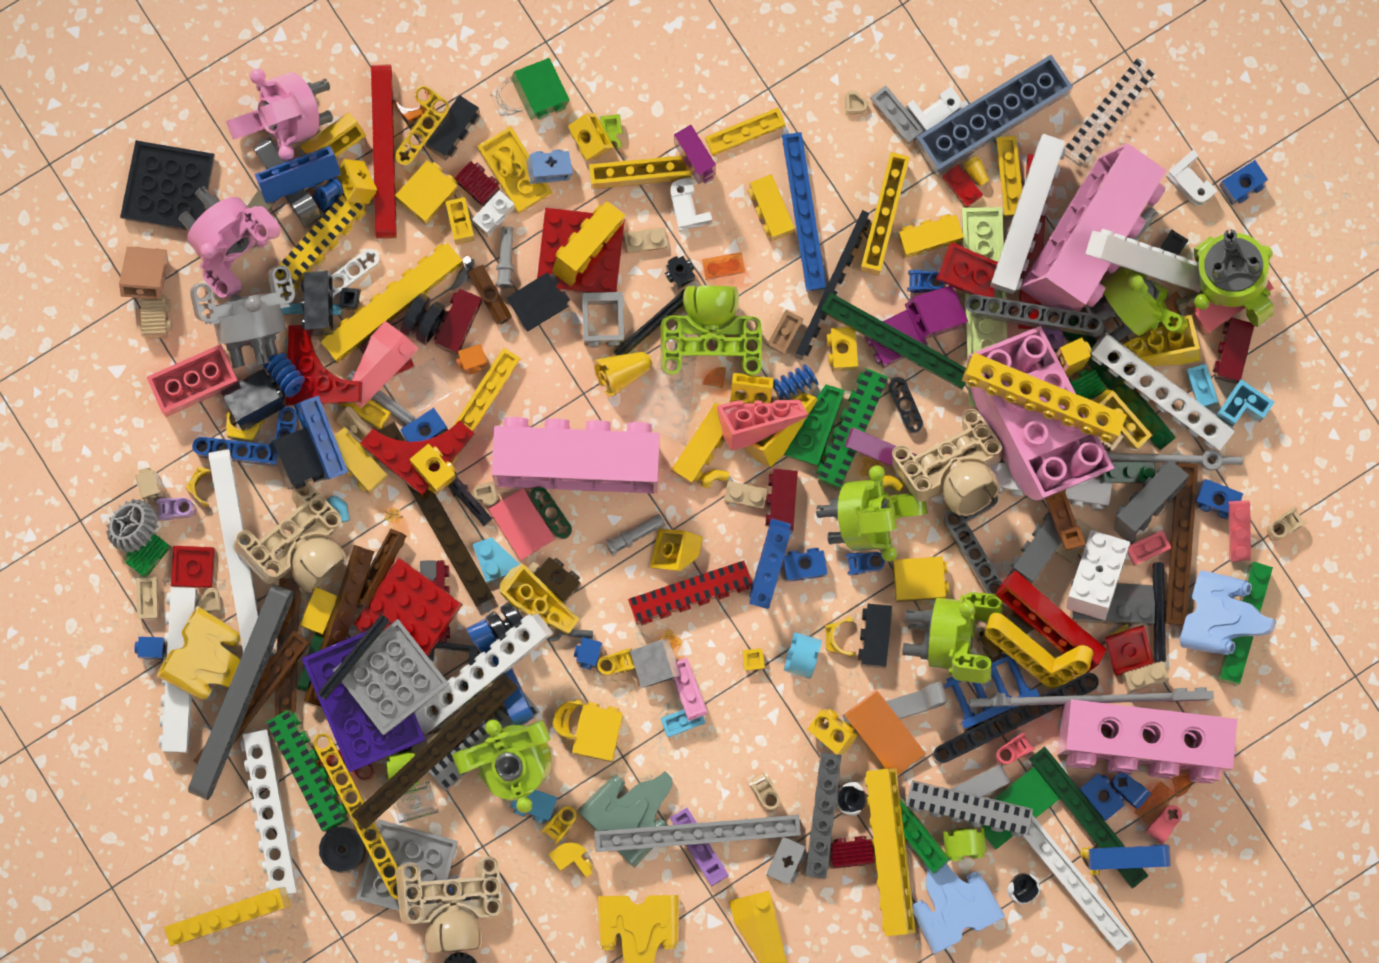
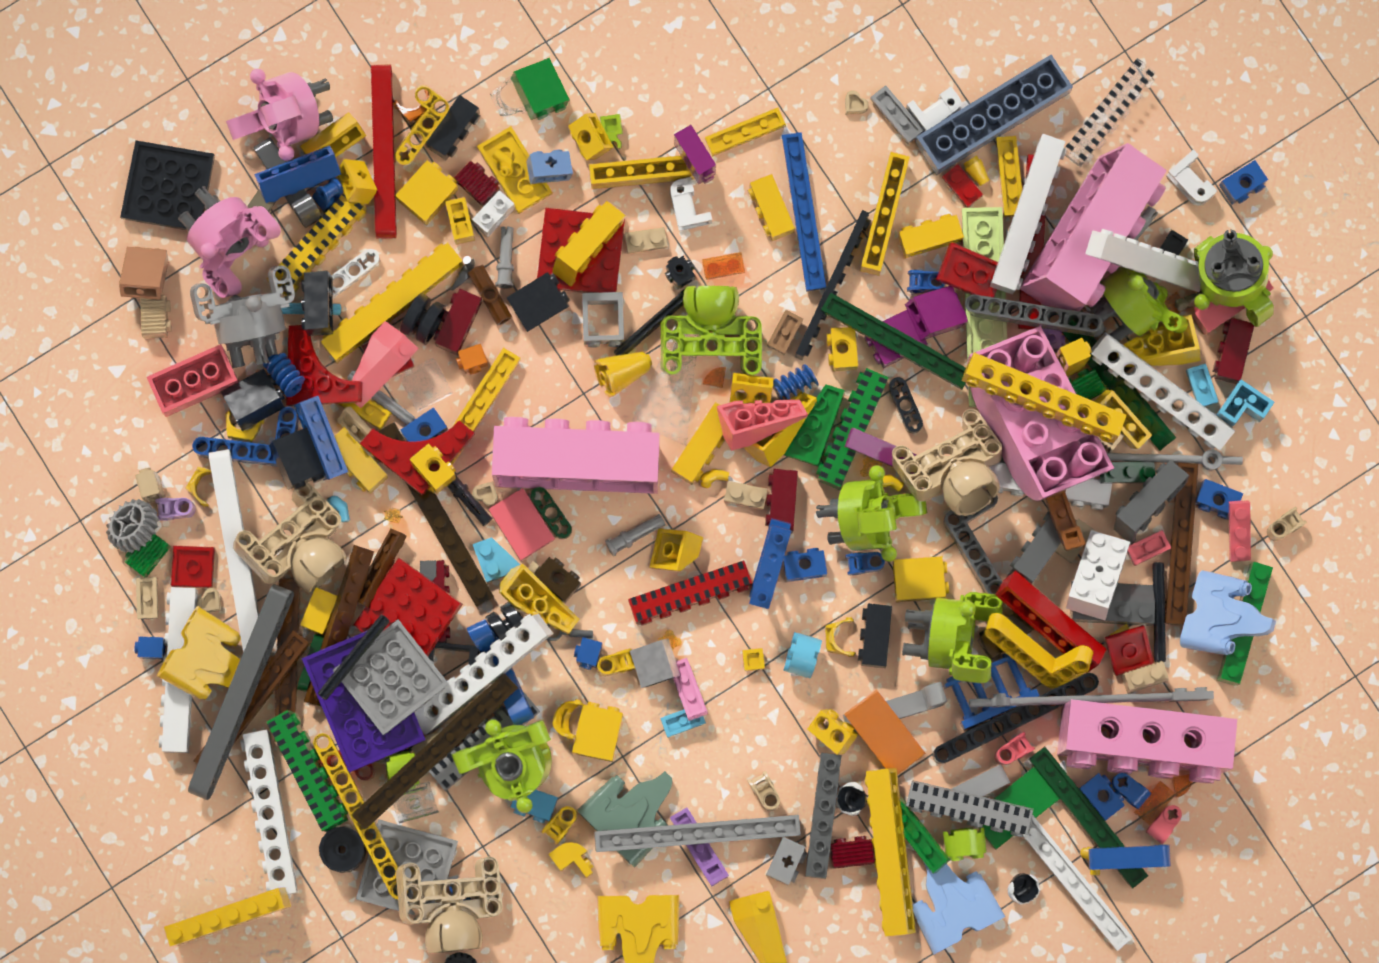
black slope [339,288,361,311] -> none

